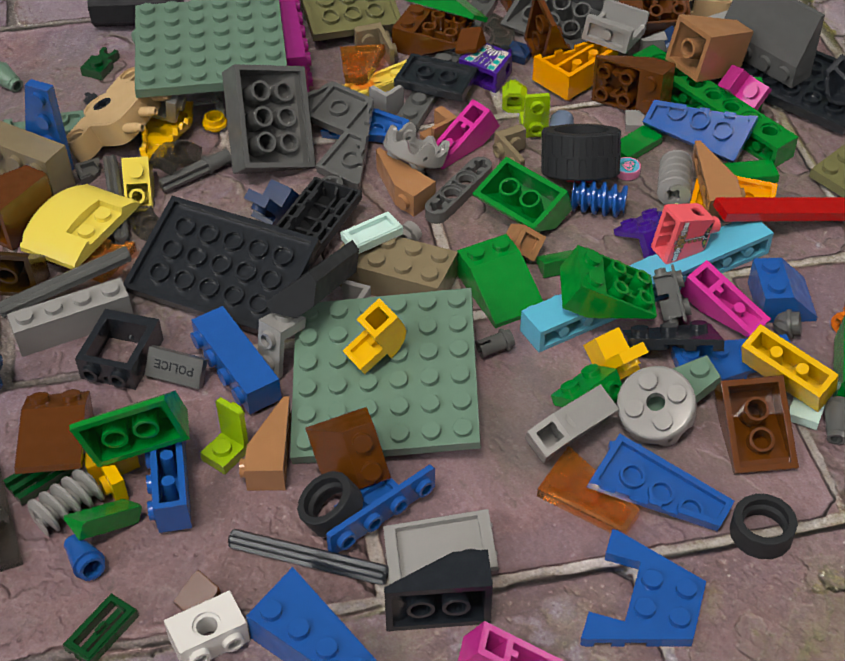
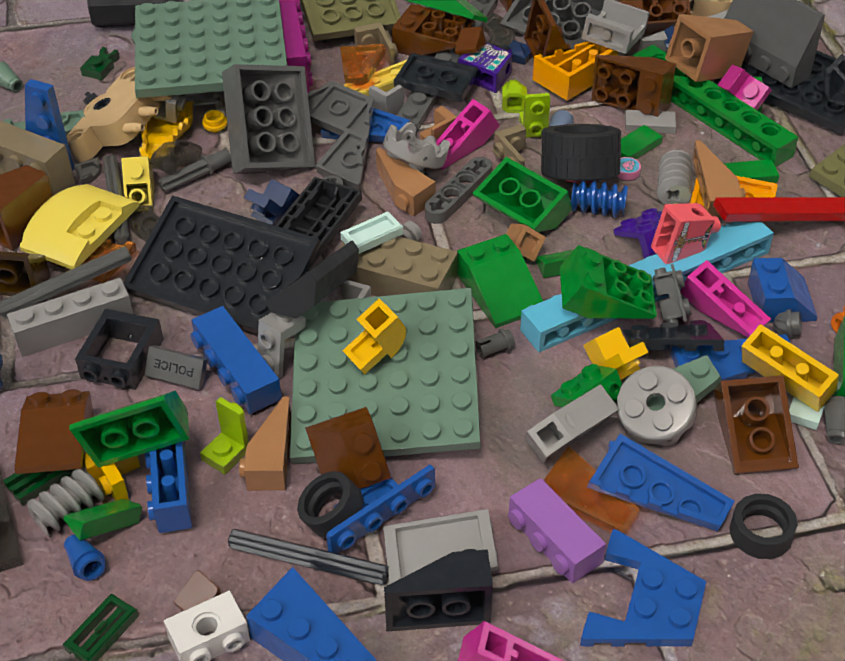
blue wing [642,100,759,163] -> none
none -> medium lavender brick [508,478,606,584]

